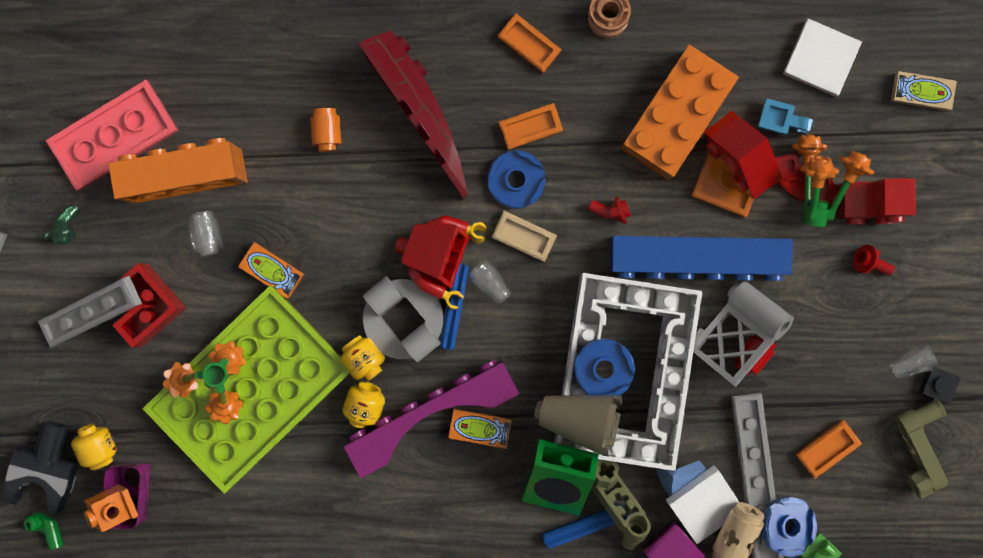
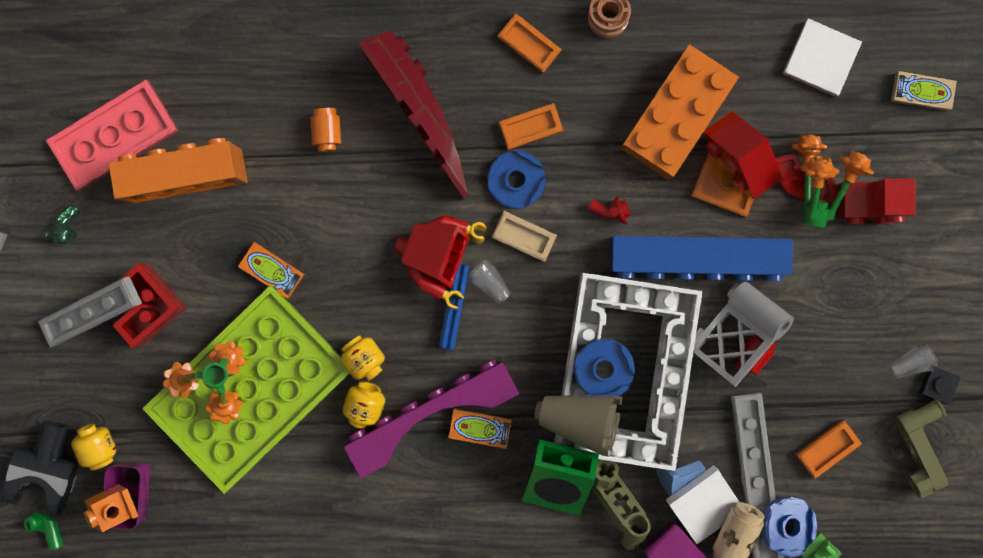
clear brick [188,211,223,256] -> none
light grey piece [362,276,444,363] -> none
blue axle [543,504,628,549] -> none
dark azure plate [757,98,813,136] -> none
red plate [853,244,896,277] -> none

